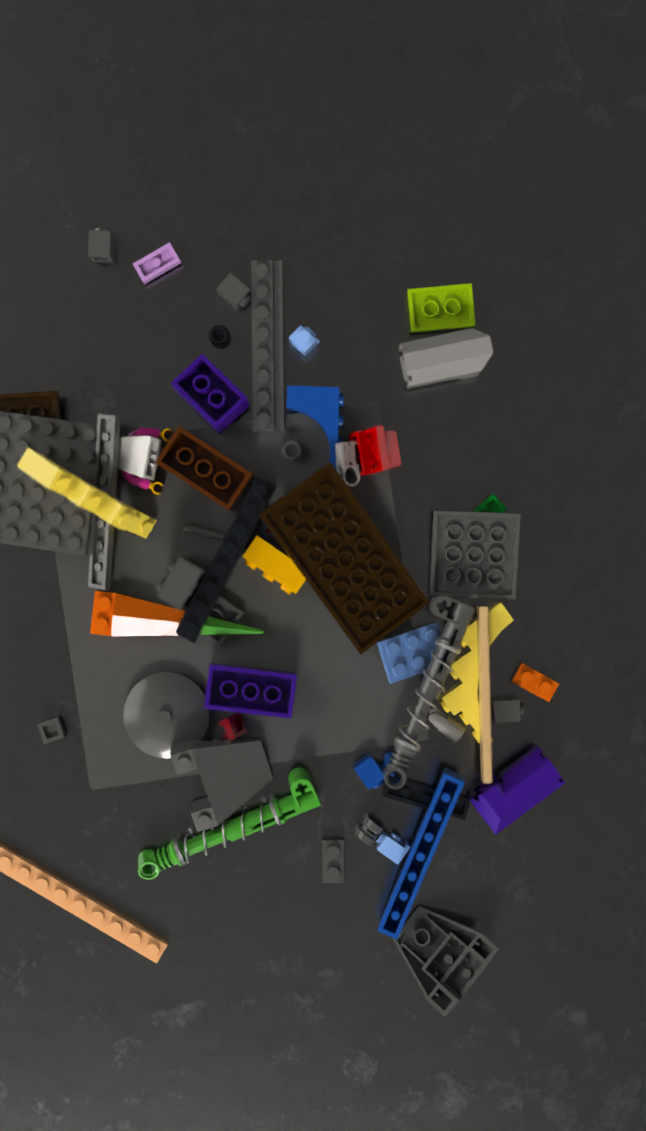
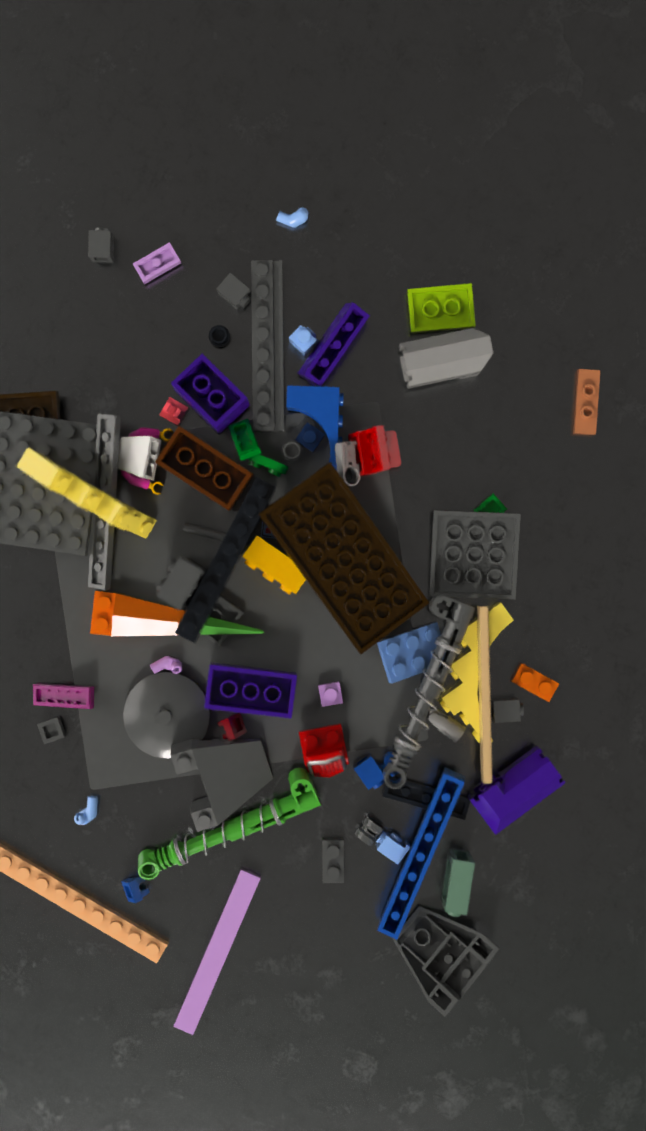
none -> magenta plate [33,683,94,709]
none -> light blue arm [74,796,98,825]
none -> blue tile [121,876,150,903]
none -> lavender arm [150,656,182,674]
none -> coral tile [159,397,189,426]
none -> lavender tile [174,868,261,1035]
none -> green plate [228,418,261,461]
none -> green plate [248,454,289,477]
none -> light blue arm [276,207,309,228]
none -> dark blue plate [295,422,325,453]
none -> dark purple brick [297,302,370,387]
none -> red piece [299,723,349,778]
none -> lavender plate [318,681,343,707]
none -> sand green window [441,849,475,917]
none -> nougat plate [573,369,600,435]

